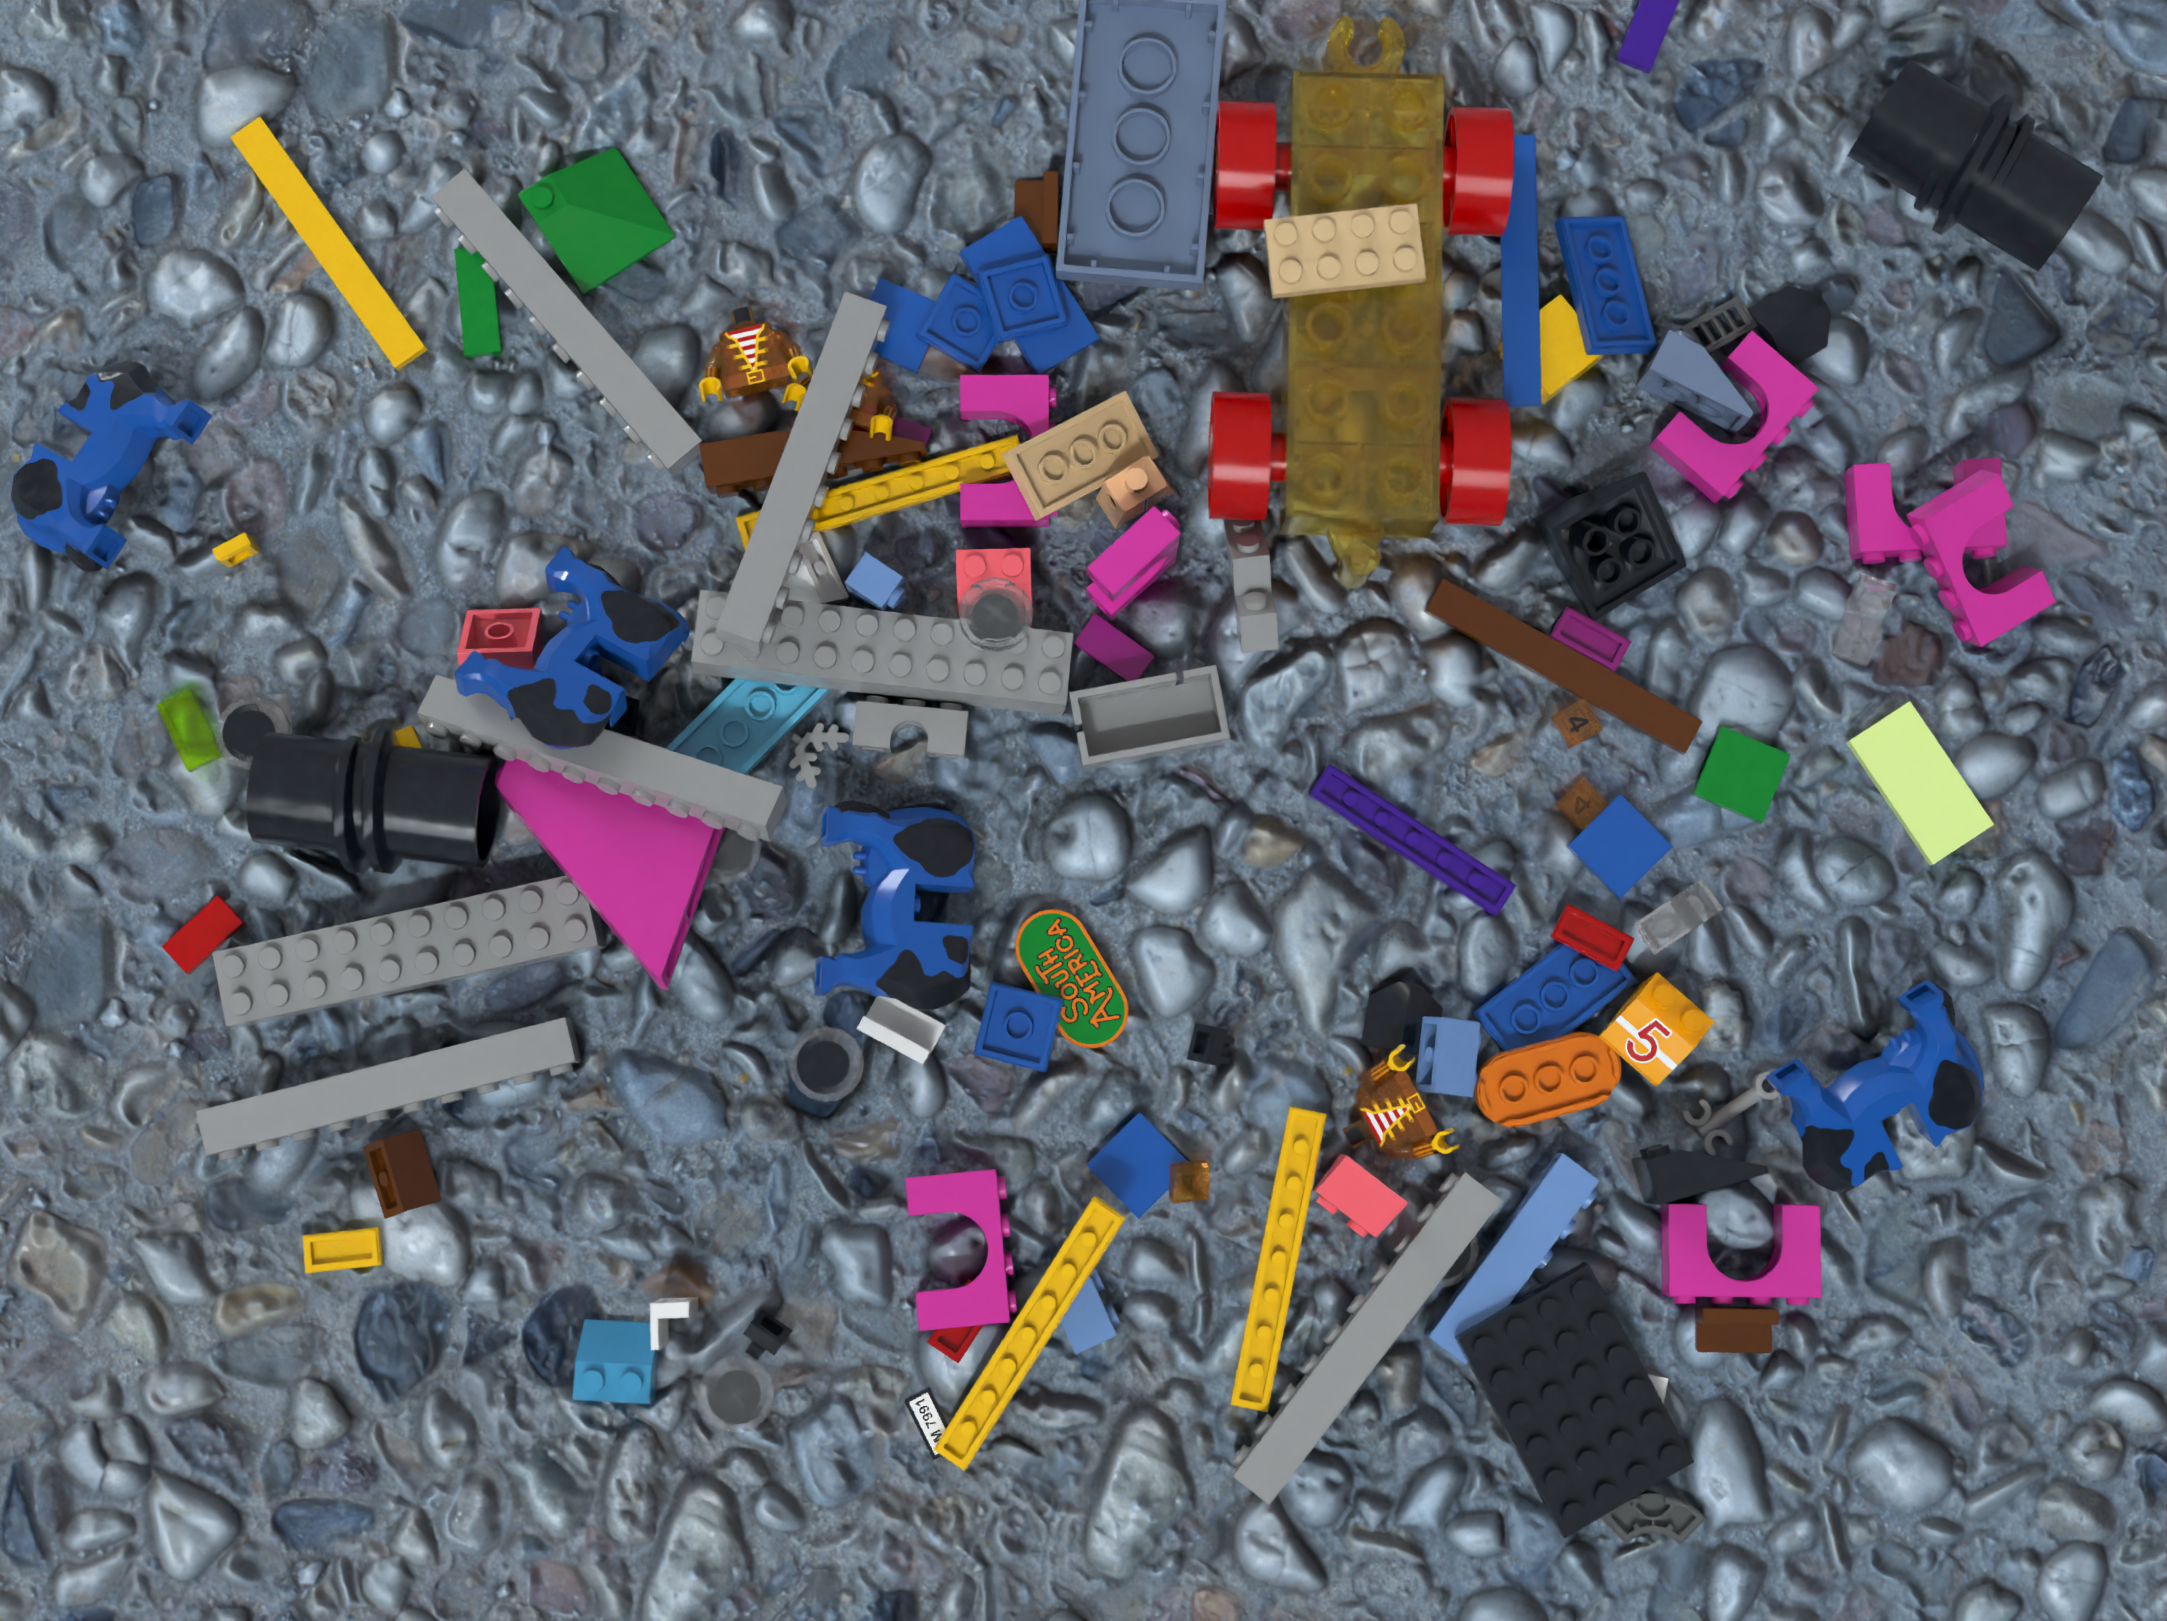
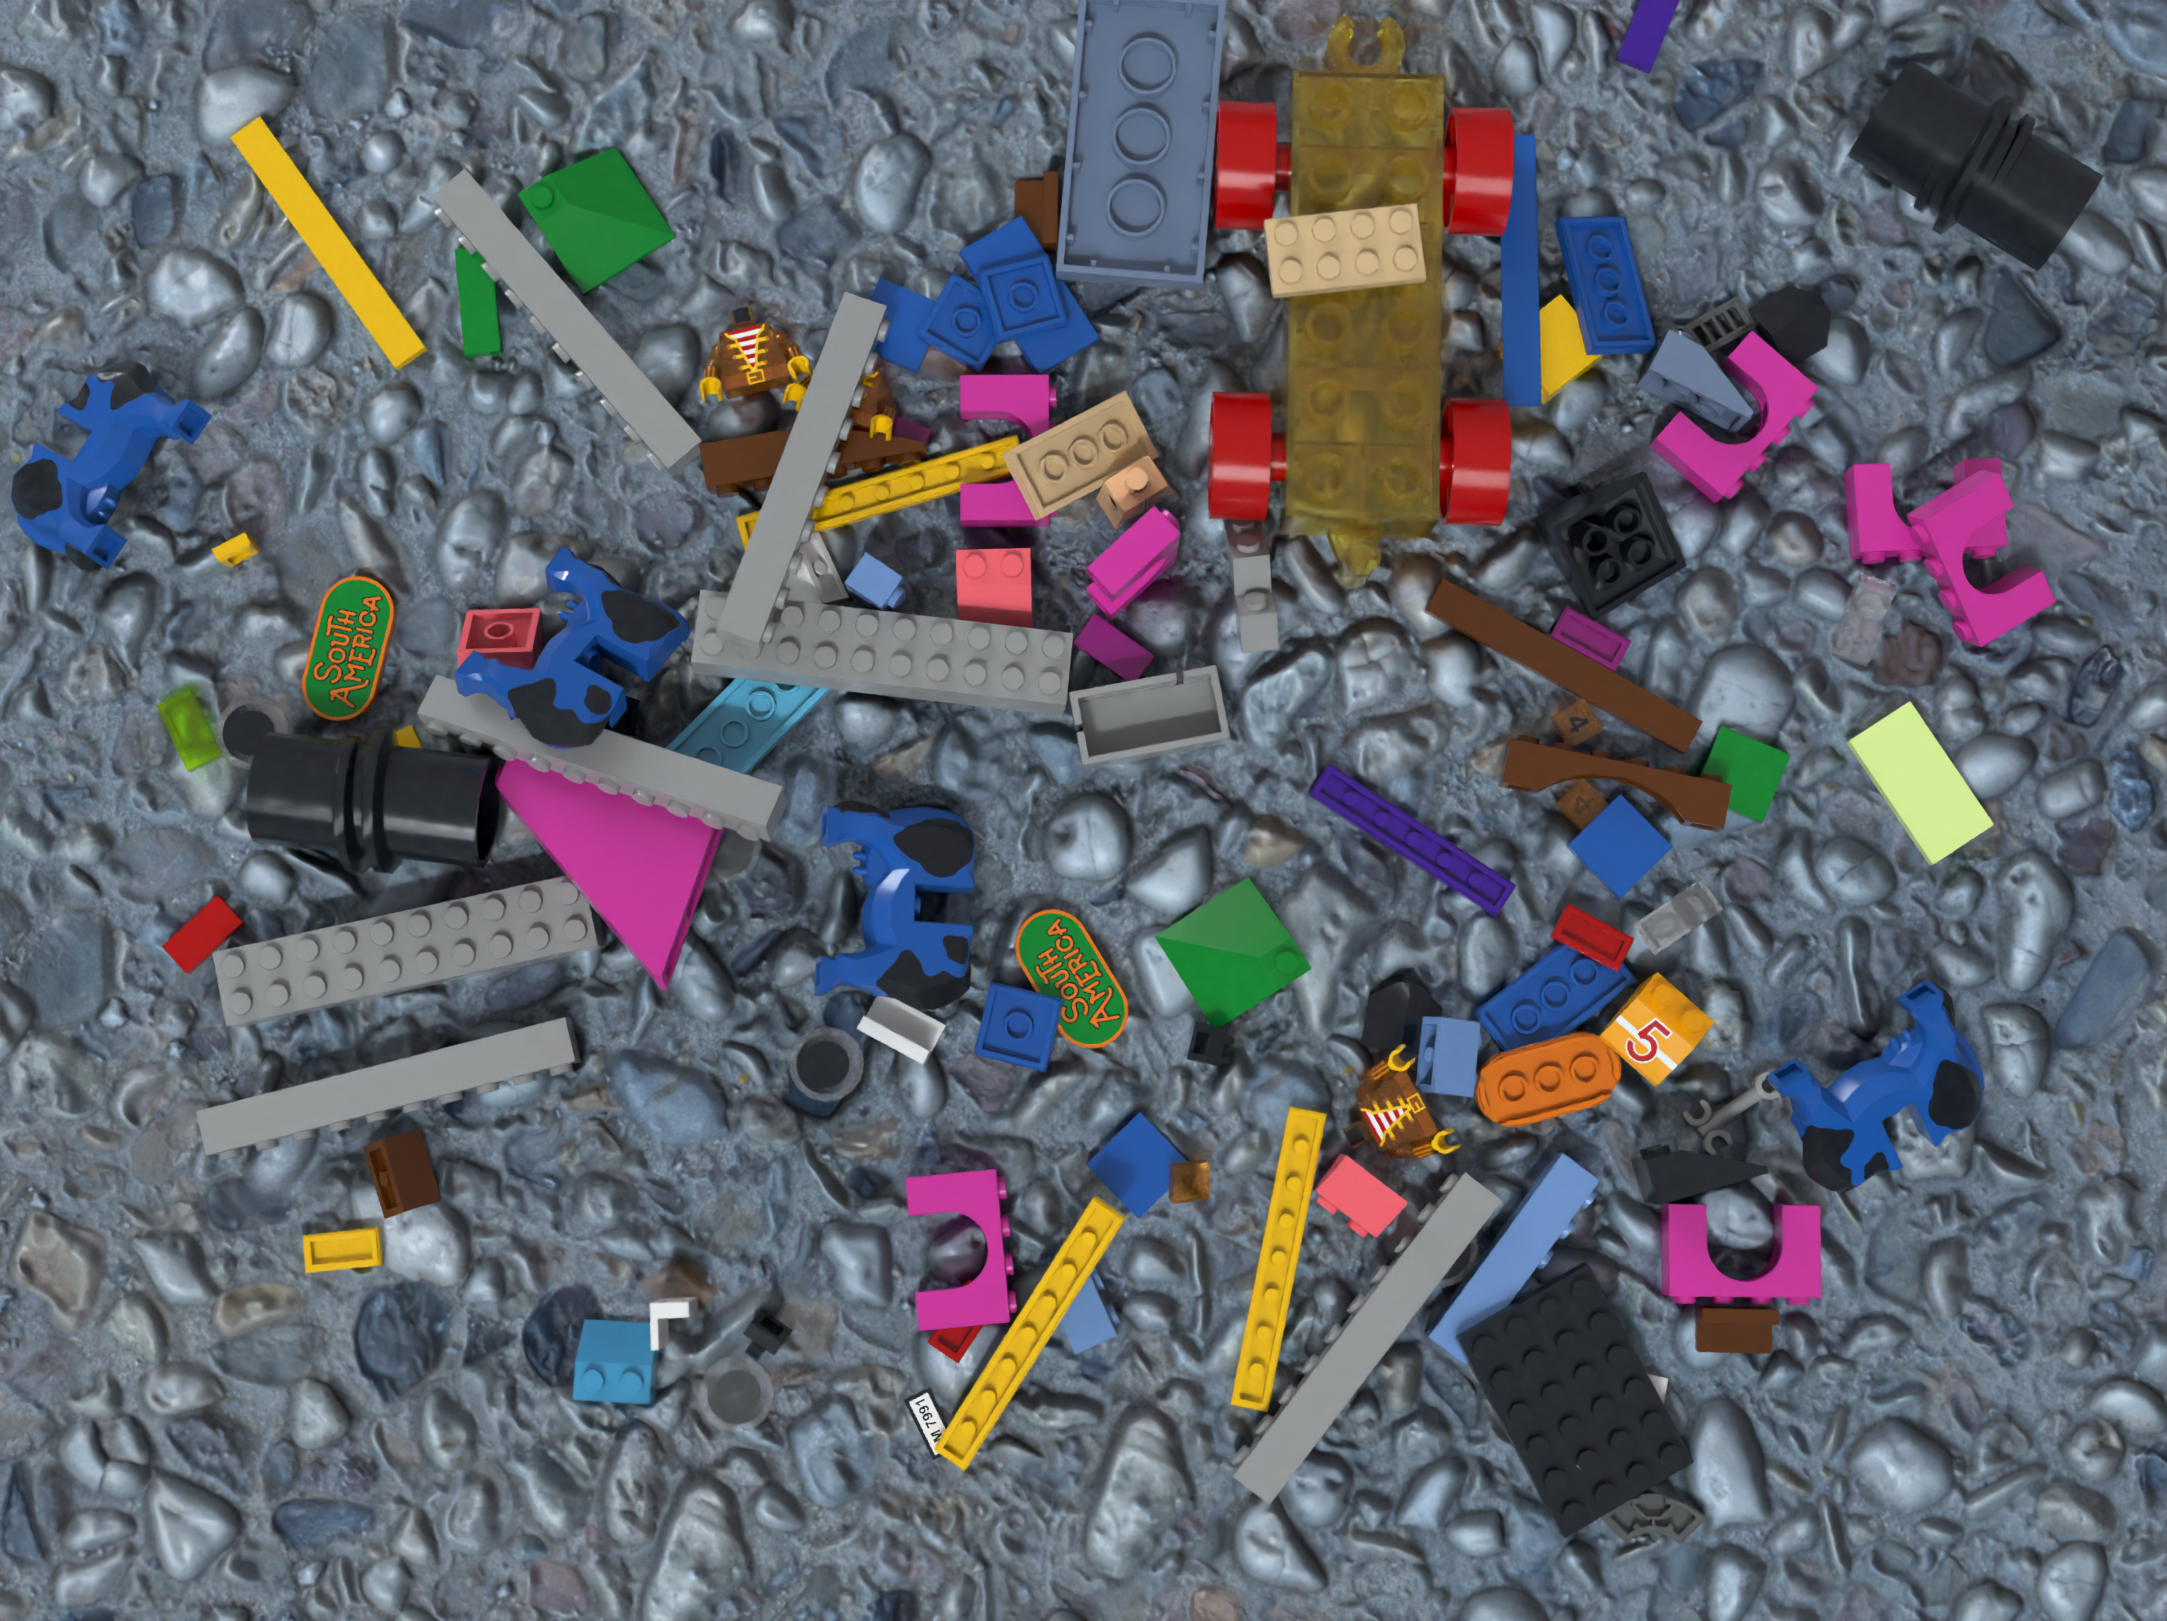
light grey animal [789,723,849,789] -> none
light grey arch [852,696,970,760] -> none
clear tile [958,577,1033,652] -> none
none -> tile [302,576,397,722]
none -> green slope [1154,877,1312,1028]
none -> reddish brown arch [1498,735,1732,832]

